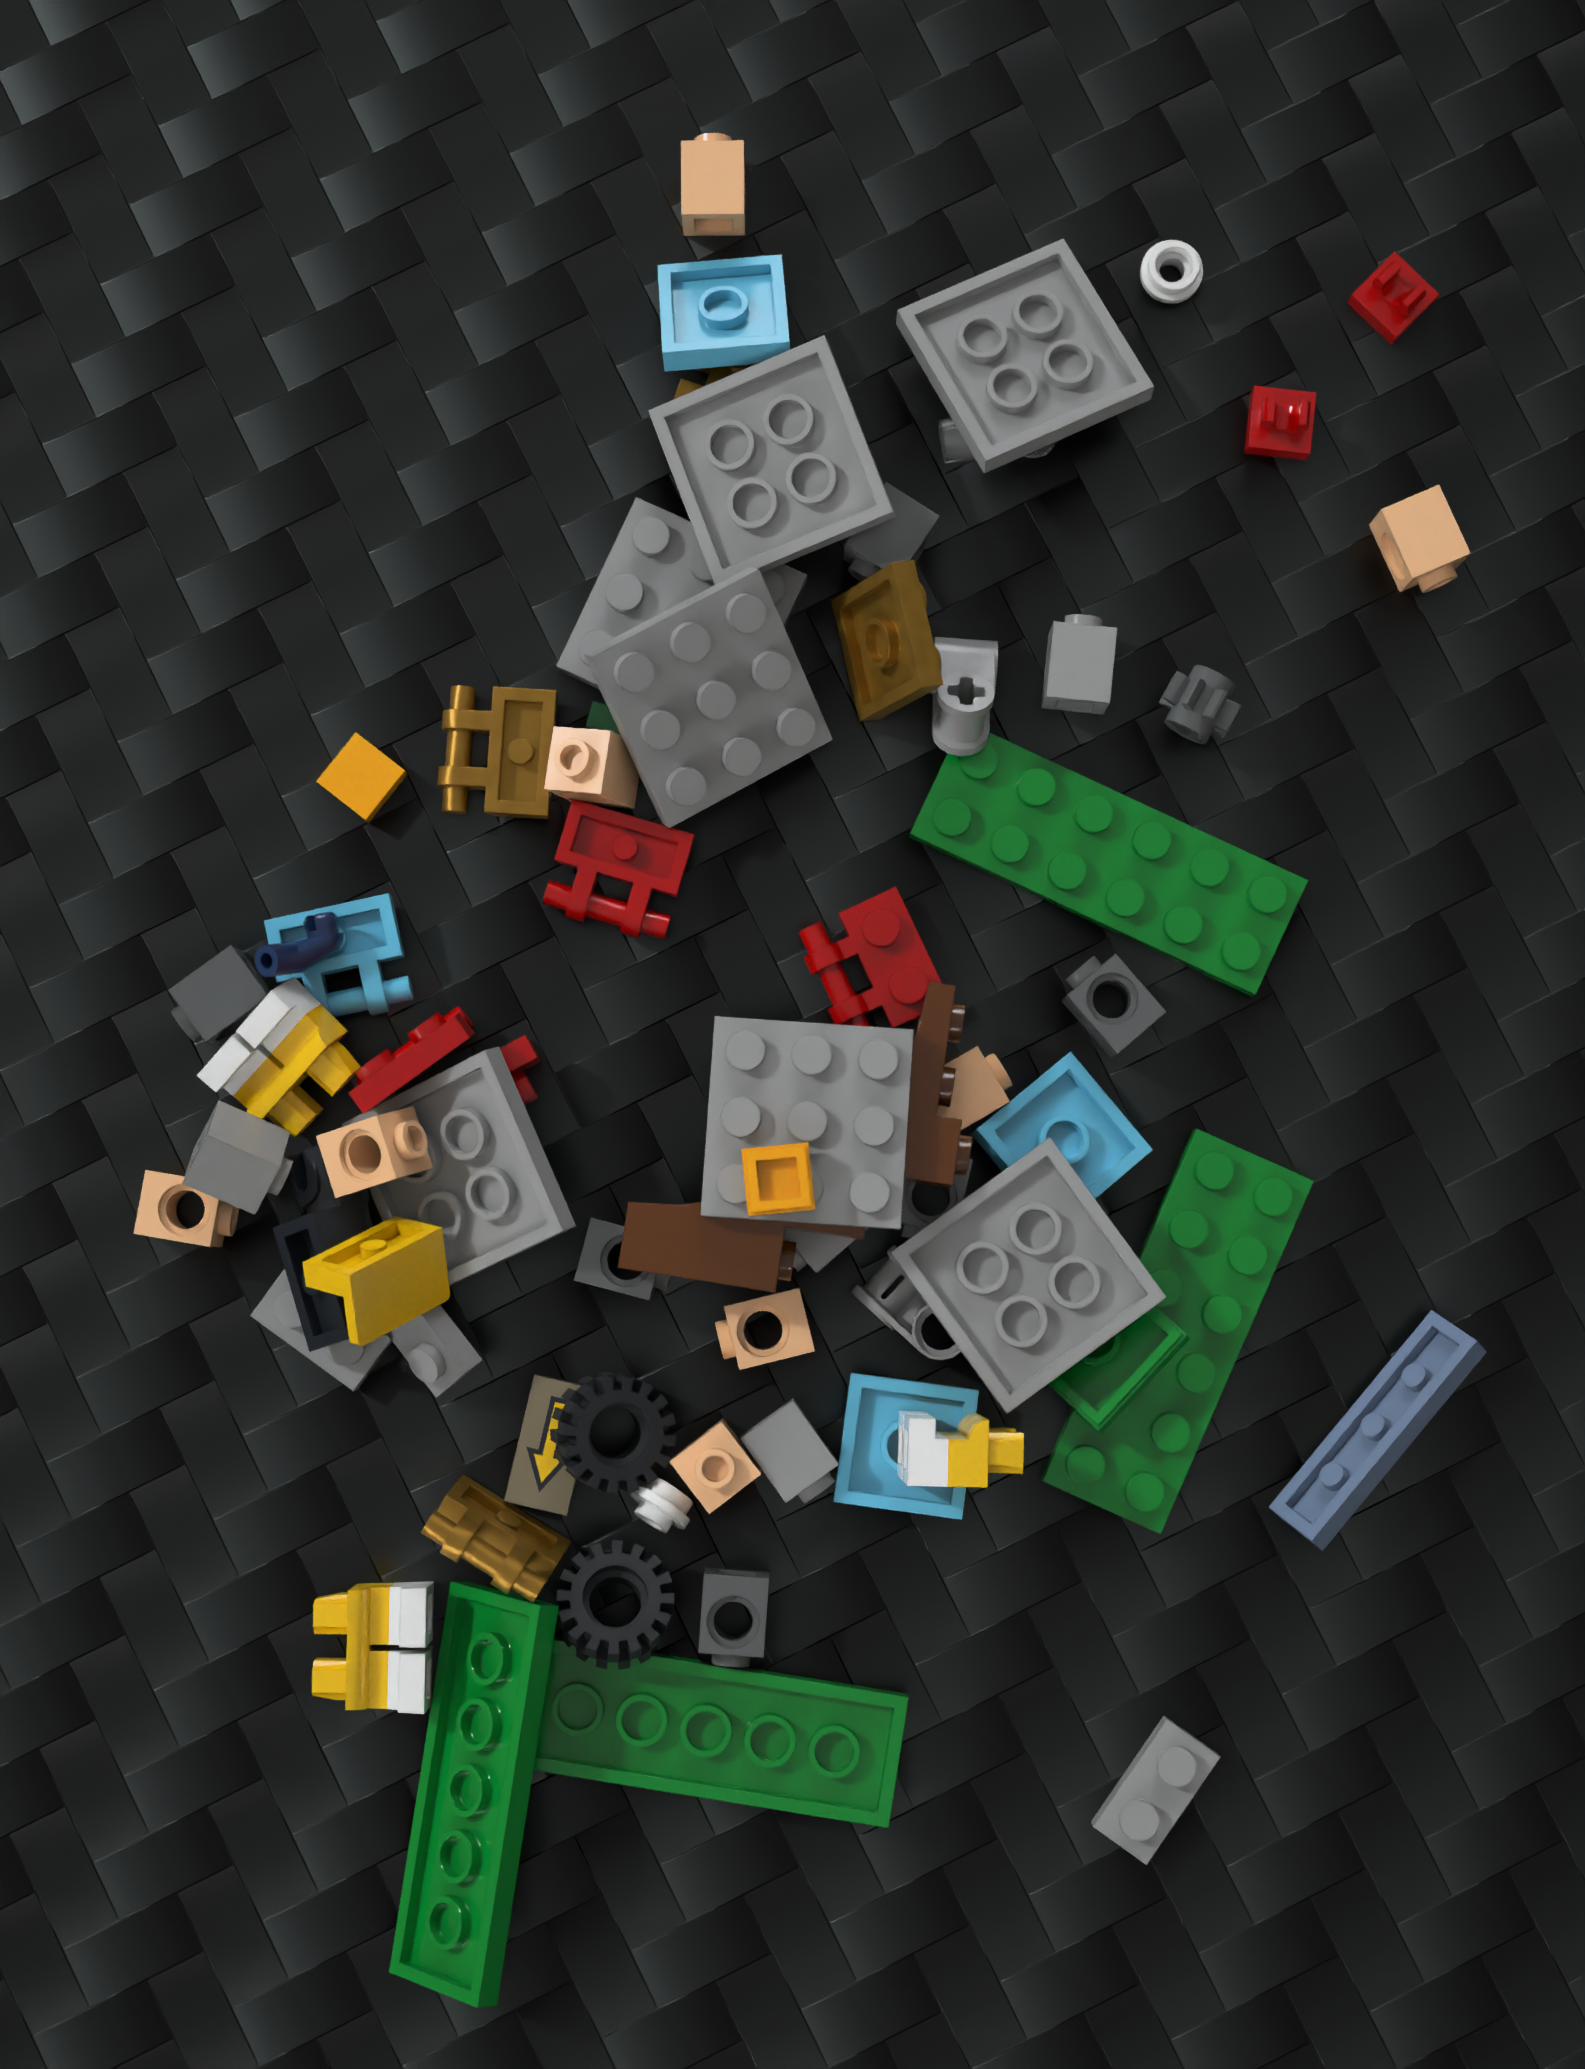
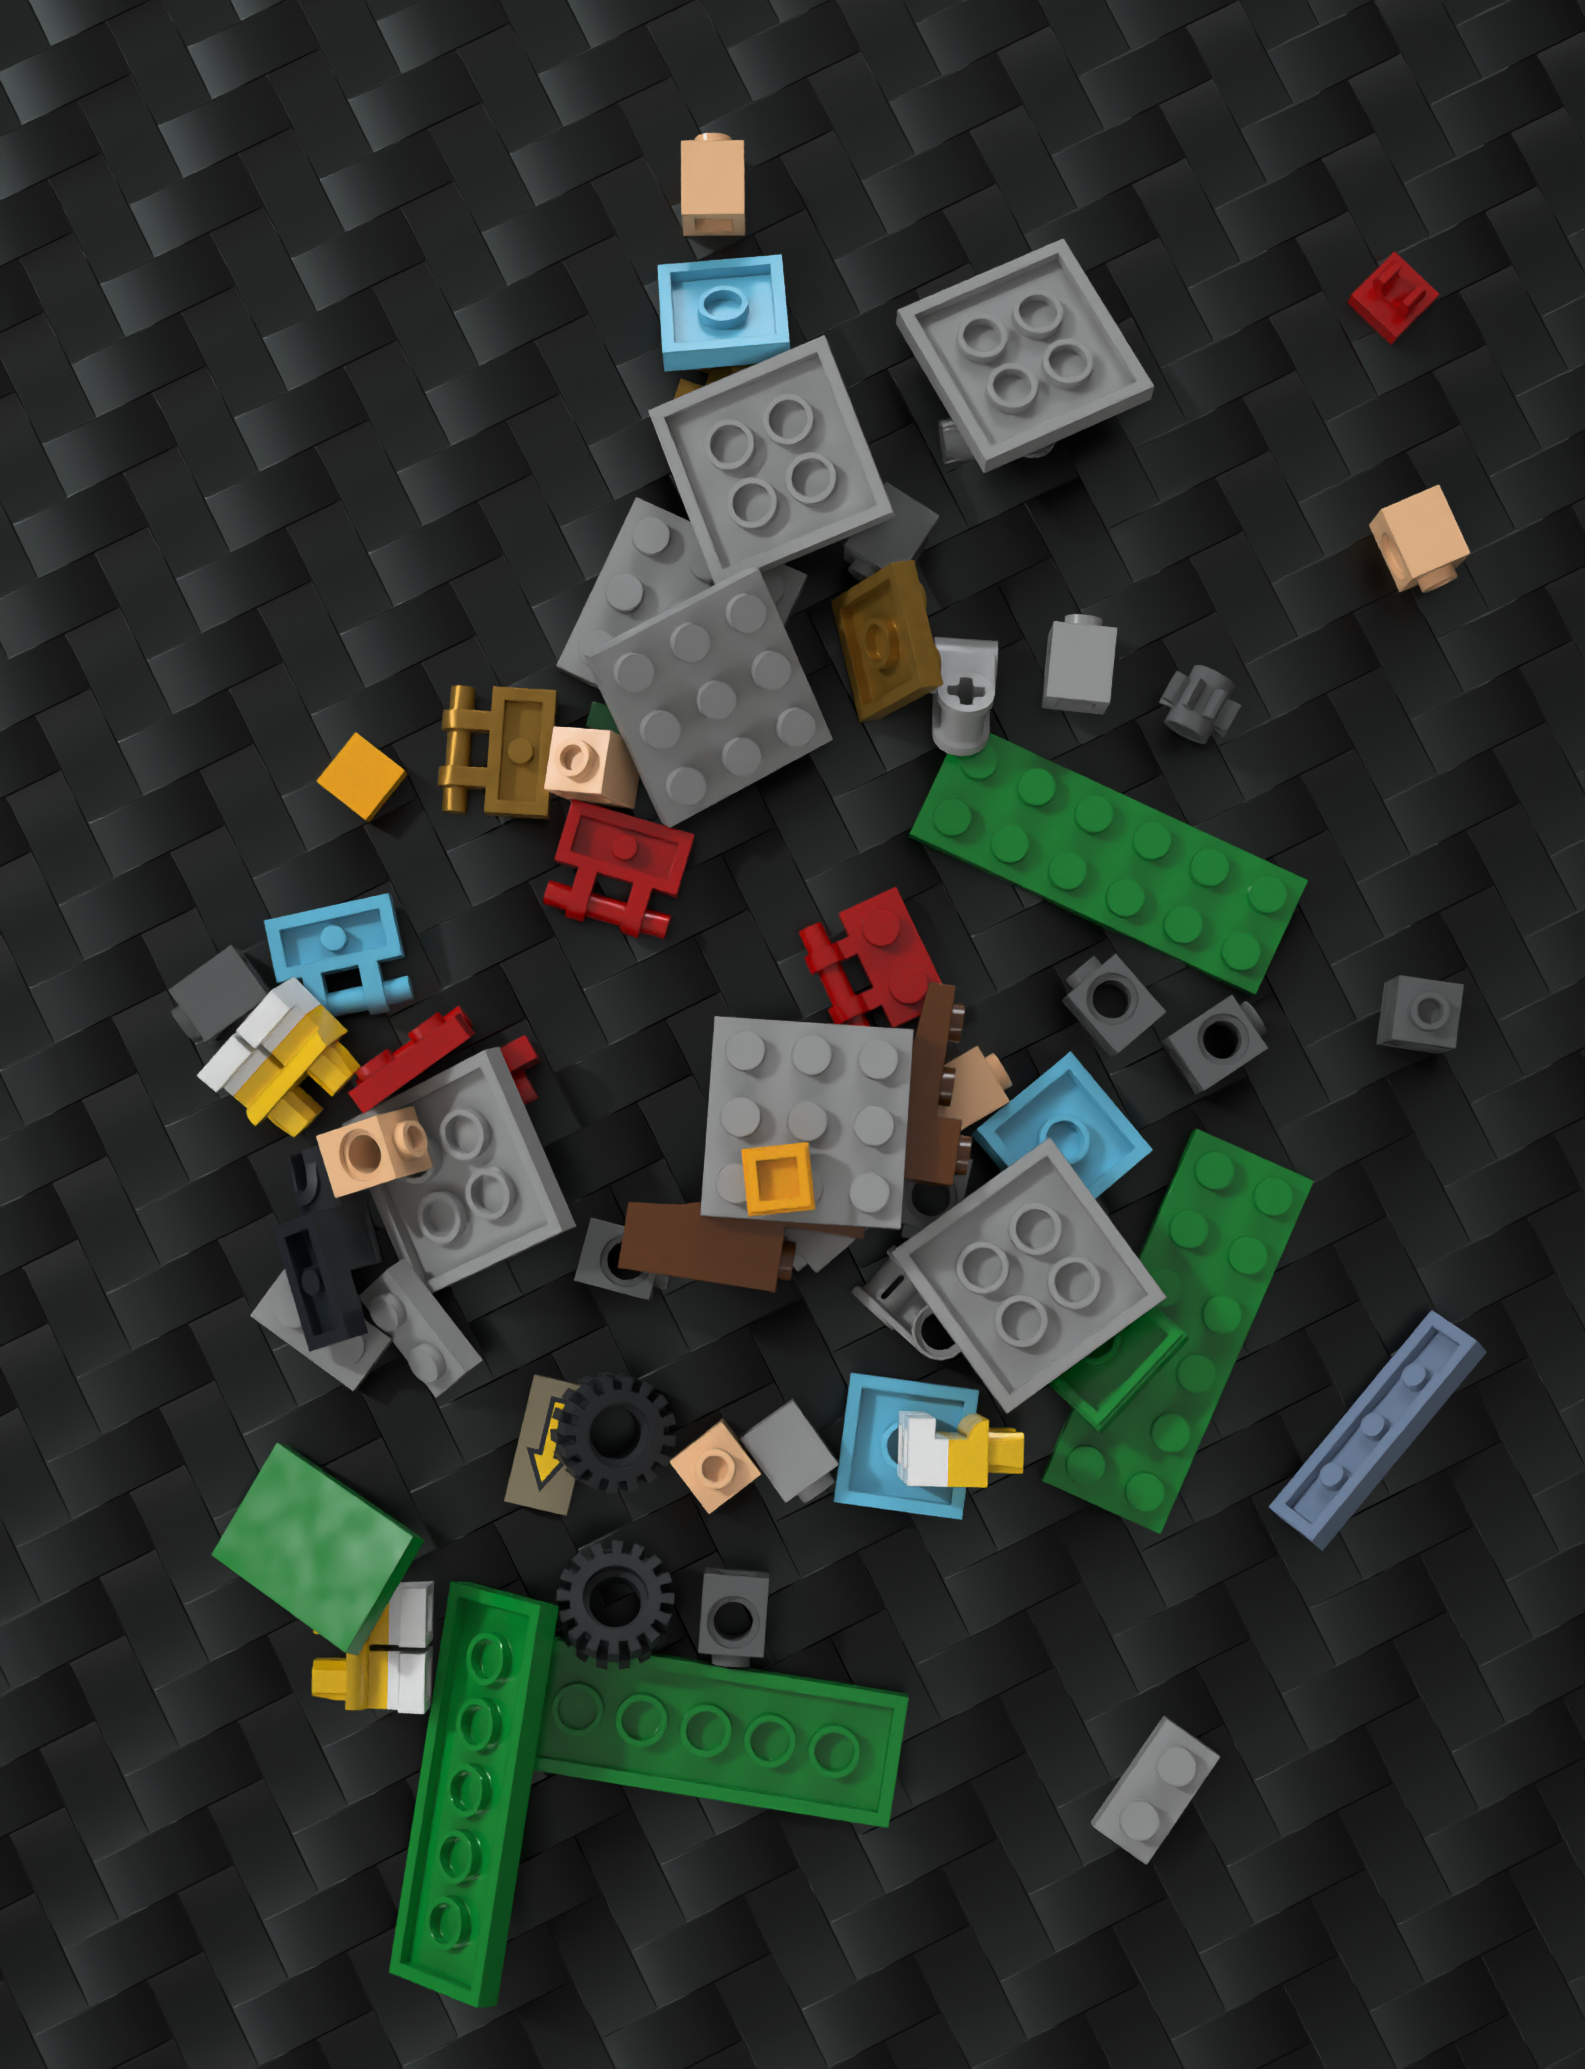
light nougat brick [133,1170,239,1247] -> none
light grey brick [182,1100,293,1215] -> none
dark blue arm [254,912,344,977] -> none
yellow panel [302,1216,450,1346] -> none
pearl gold plate [421,1474,572,1602] -> none
white plate [630,1478,693,1533] -> none
light nougat brick [715,1288,815,1370] -> none
white plate [1140,240,1203,304] -> none
red tile [1244,386,1317,460] -> none
none -> green tile [211,1443,425,1656]
none -> dark grey brick [1160,995,1268,1095]
none -> dark grey brick [1376,975,1464,1054]

